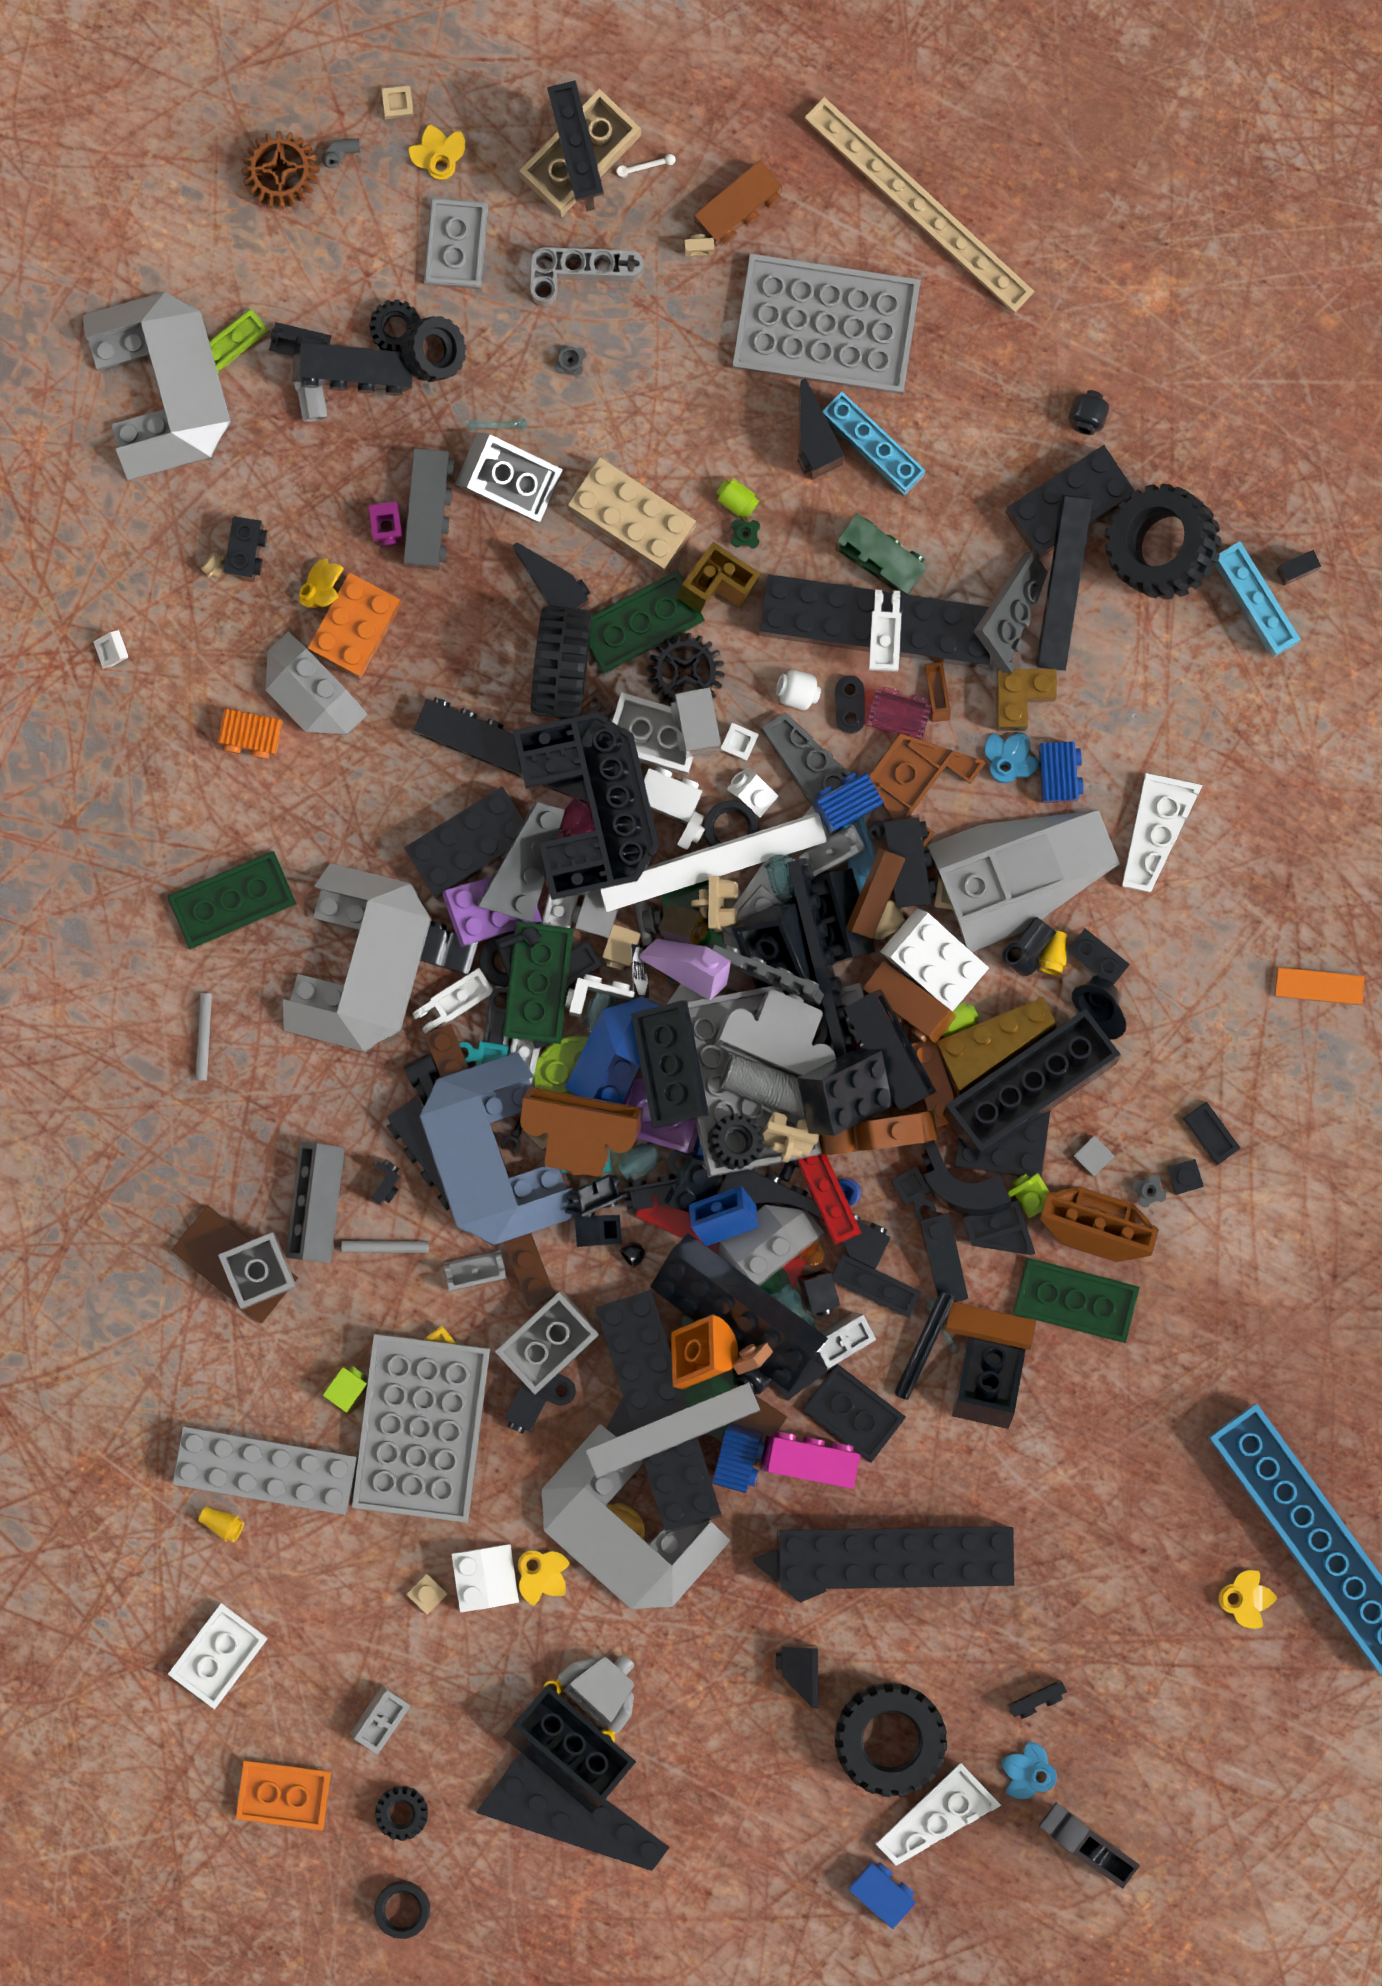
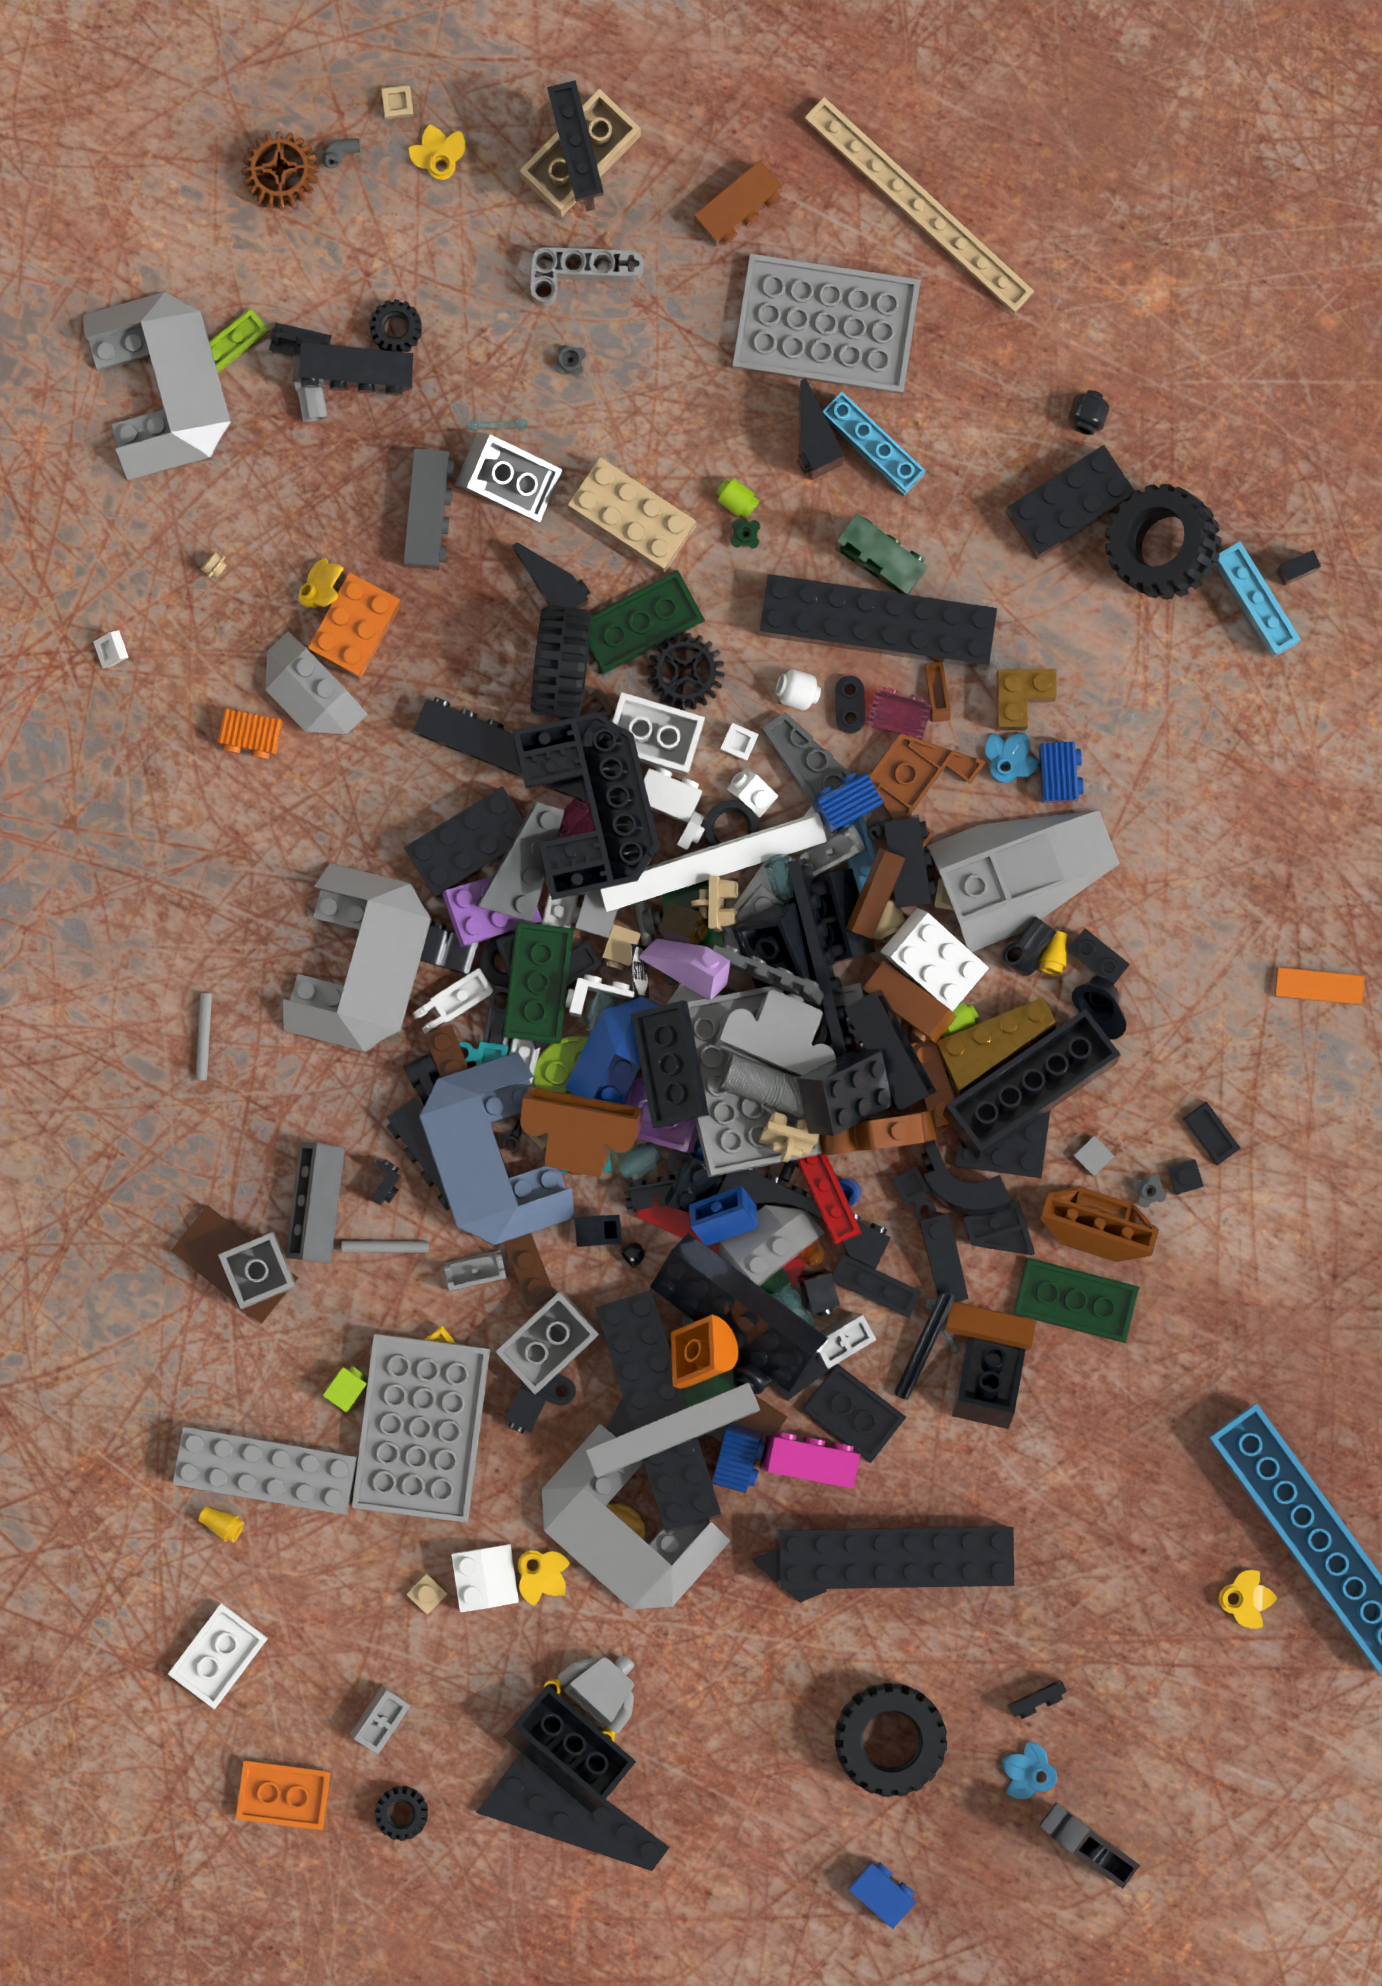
dark green tile [167,851,297,950] -> none
black bracket [224,516,268,582] -> none
magenta brick [368,502,403,547] -> none
black tyre [374,1881,430,1939] -> none
black tyre [401,316,467,382] -> none
light grey tile [424,198,489,289] -> none
black hand [499,926,542,949] -> none
black hinge [565,1174,628,1218] -> none
white hinge [617,154,676,178] -> none
light grey brick [671,687,721,758] -> none
pearl gold brick [676,542,761,613] -> none
tan plate [685,234,714,257] -> none
black tyre [707,1113,764,1170] -> none
nougat plate [732,1343,773,1375] -> none
black slope [776,1645,818,1708] -> none
white hinge [869,589,901,672] -> none
white wing [876,1762,1001,1866] -> none
dark grey wing [974,551,1048,673] -> none
lime bracket [1008,1173,1050,1218] -> none
black tile [1036,495,1093,671] -> none
white wing [1122,773,1203,893] -> none

